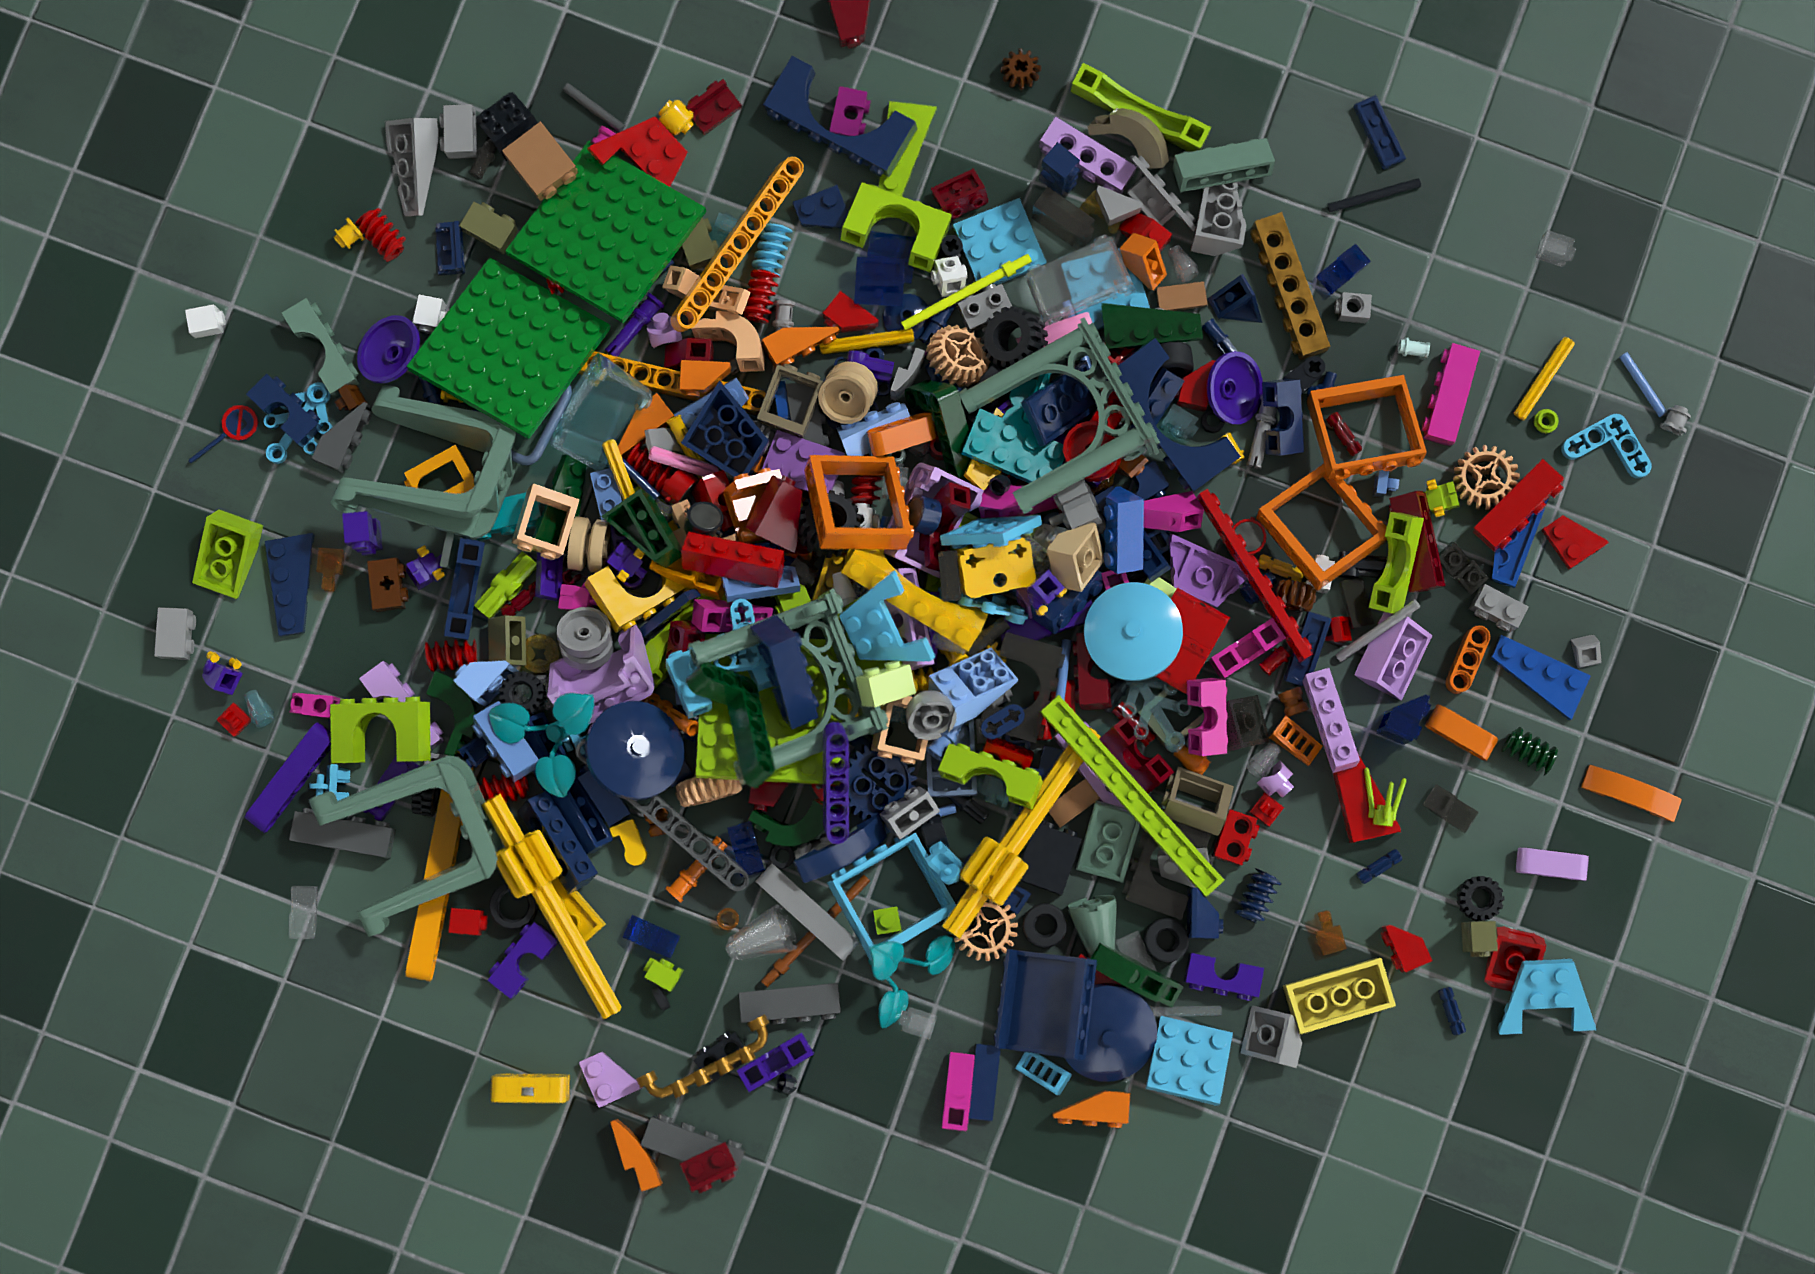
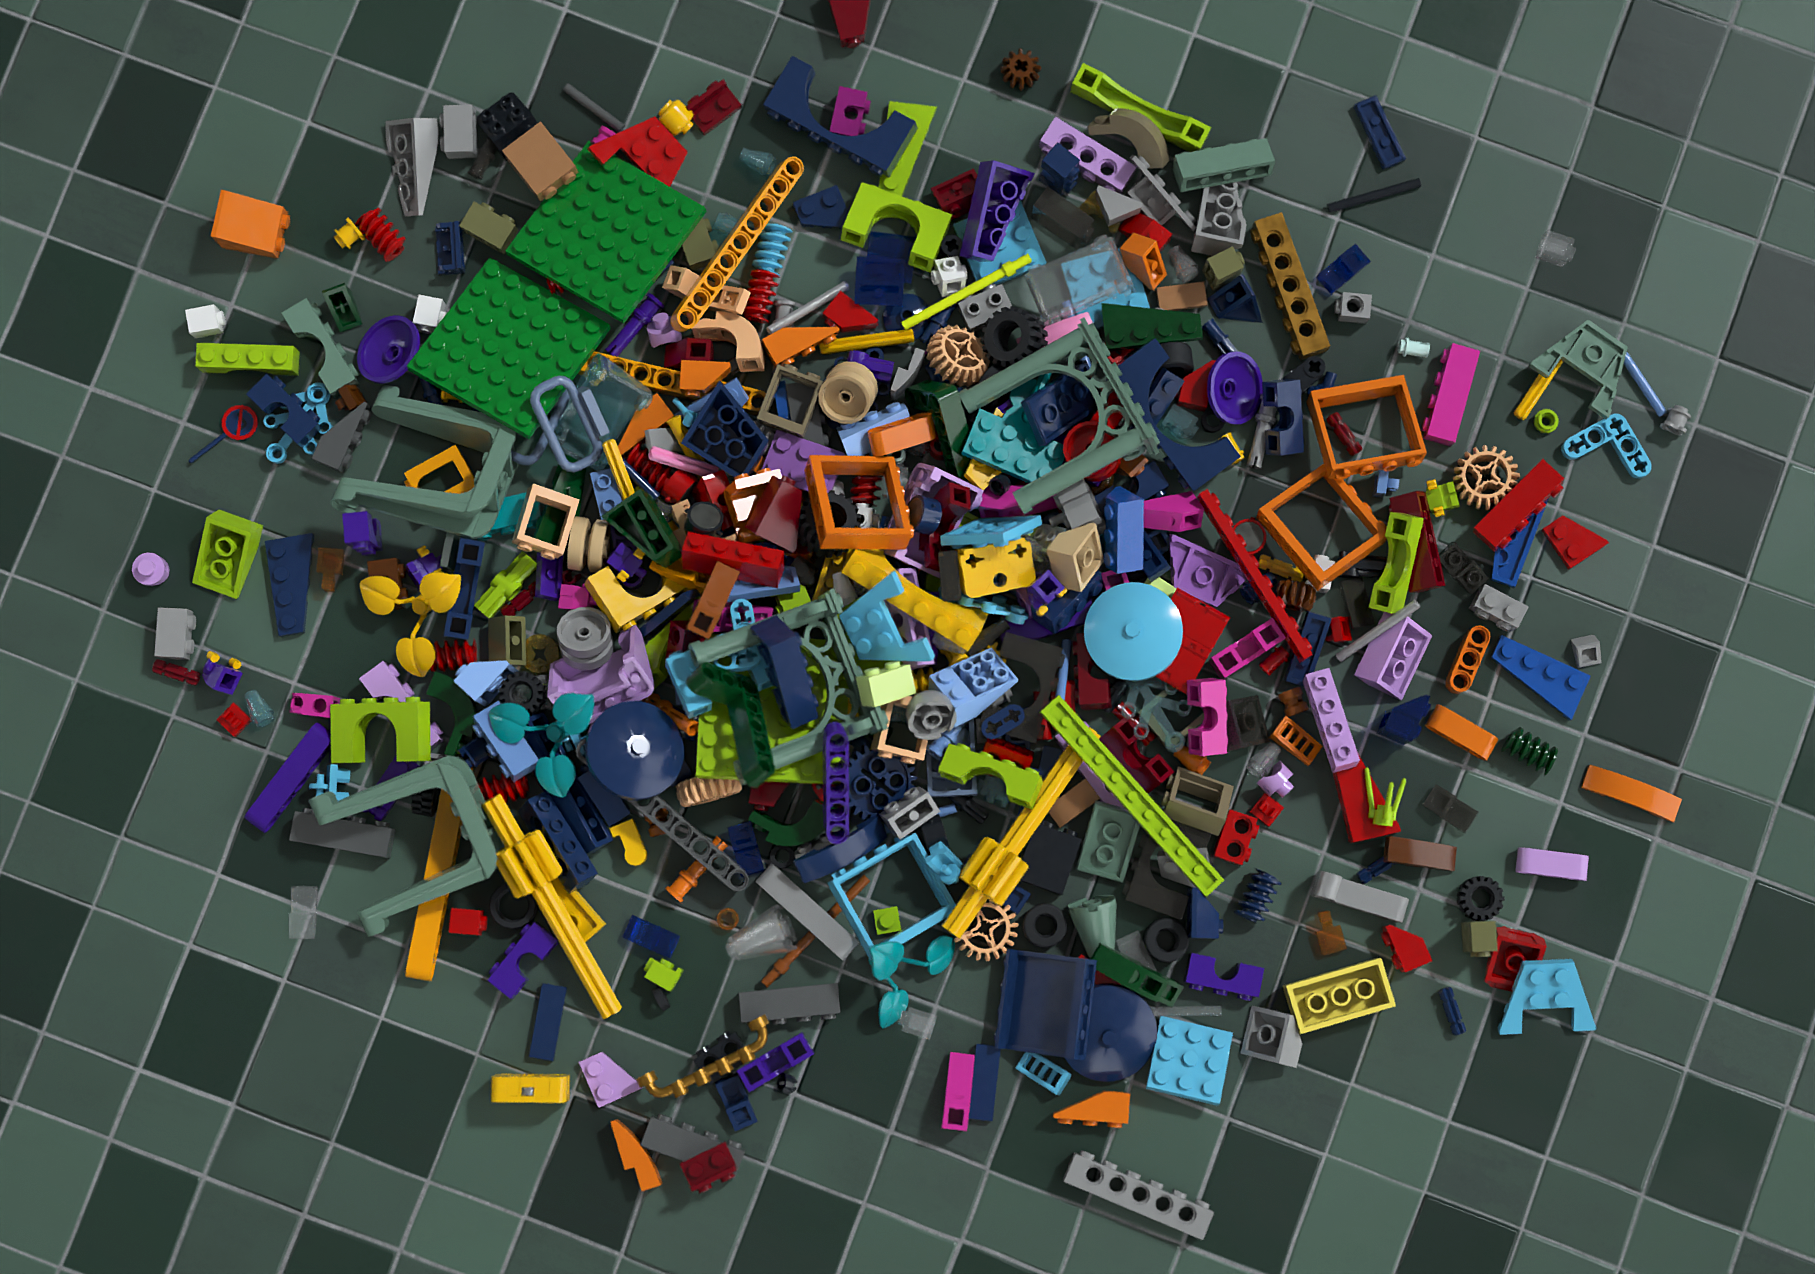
none -> lavender piece [132,553,169,586]
none -> dark red axle [152,659,201,686]
none -> lime arch [195,343,300,376]
none -> orange slope [211,190,290,259]
none -> dark green slope [322,283,363,332]
none -> yellow plant [360,572,461,677]
none -> dark blue tile [529,983,568,1061]
none -> sand blue bar [530,376,610,472]
none -> medium azure hand [672,398,698,427]
none -> dark orange slope [685,561,740,639]
none -> dark blue slope [715,1072,758,1131]
none -> clear light blue cone [739,148,777,176]
none -> light grey bar [766,281,849,335]
none -> dark purple wedge [959,160,1035,262]
none -> light grey brick [1063,1150,1214,1240]
none -> olive brick [1202,246,1245,291]
none -> light grey beam [1310,871,1409,923]
none -> reddish brown slope [1383,836,1457,872]
none -> sand green wing [1528,320,1628,420]

